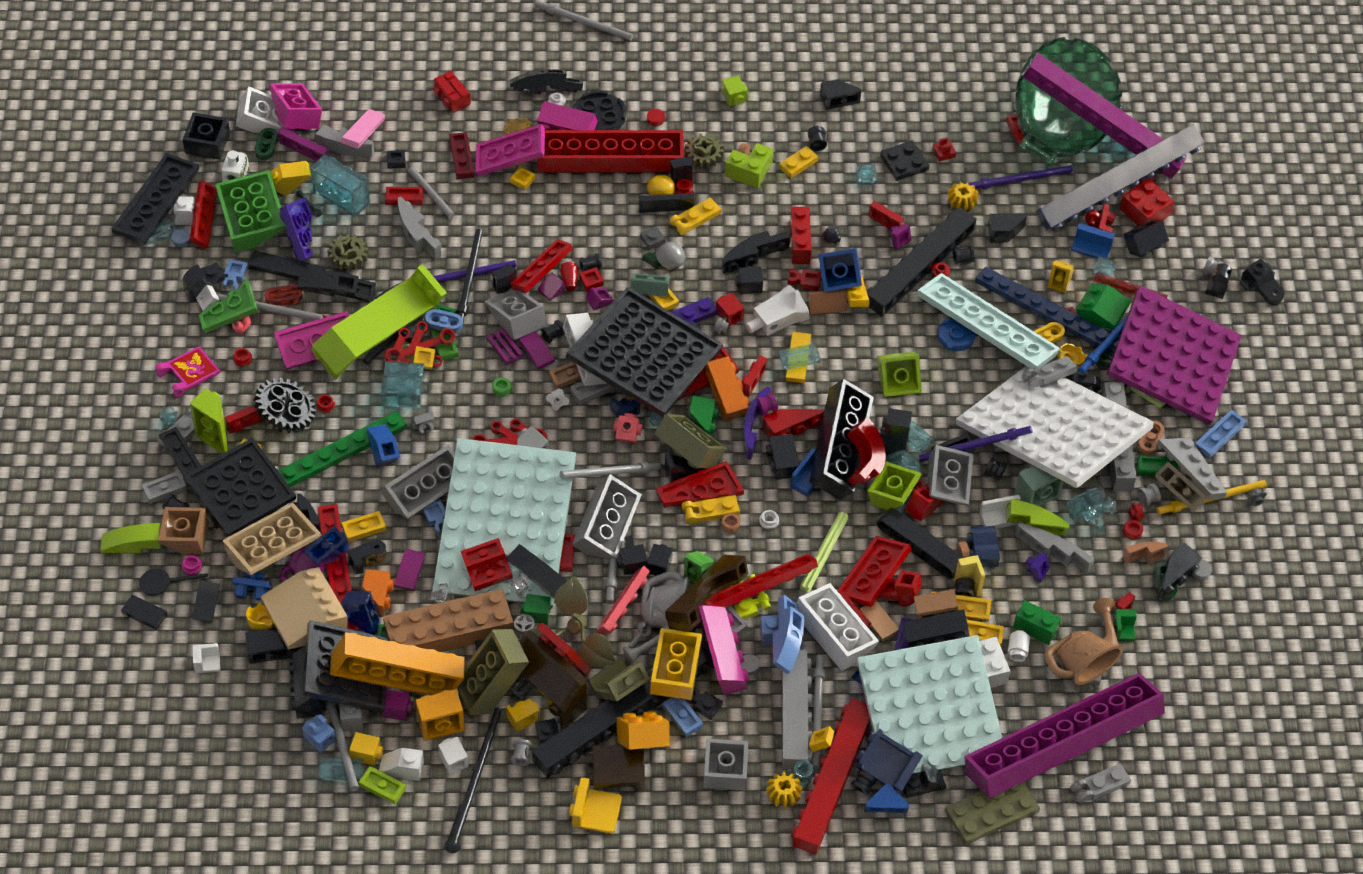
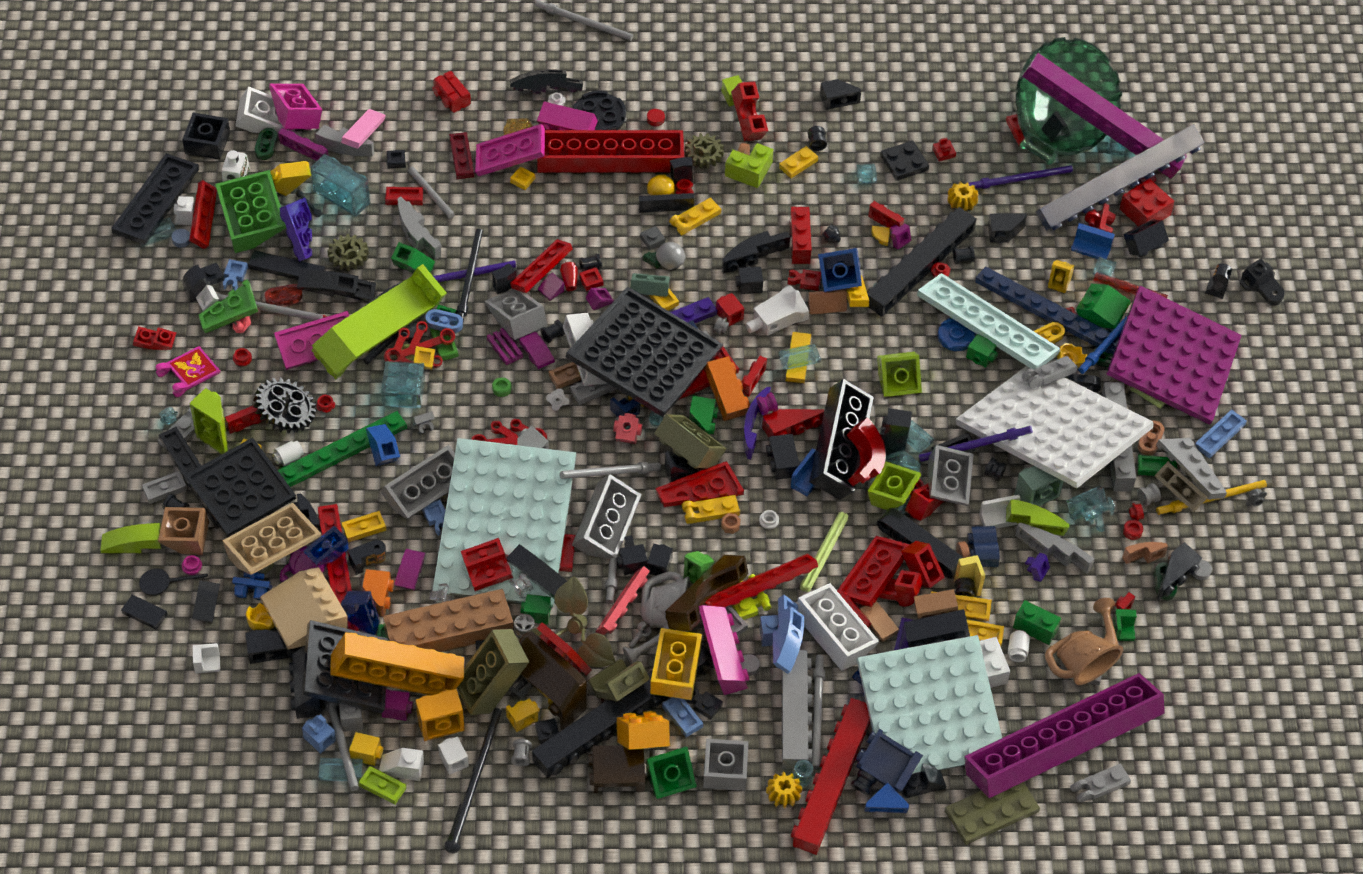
yellow bracket [569,777,622,834] -> none
yellow plate [809,726,834,752] -> none
light grey wheel [1202,257,1224,277] -> none
none -> red slope [133,326,177,350]
none -> white brick [273,441,304,467]
none -> green slope [391,242,436,273]
none -> green slope [646,747,697,799]
none -> red arch [731,81,768,141]
none -> yellow tile [871,226,890,246]
none -> red brick [901,541,945,588]
none -> green brick [966,334,998,368]
none -> black slope [1041,111,1071,142]

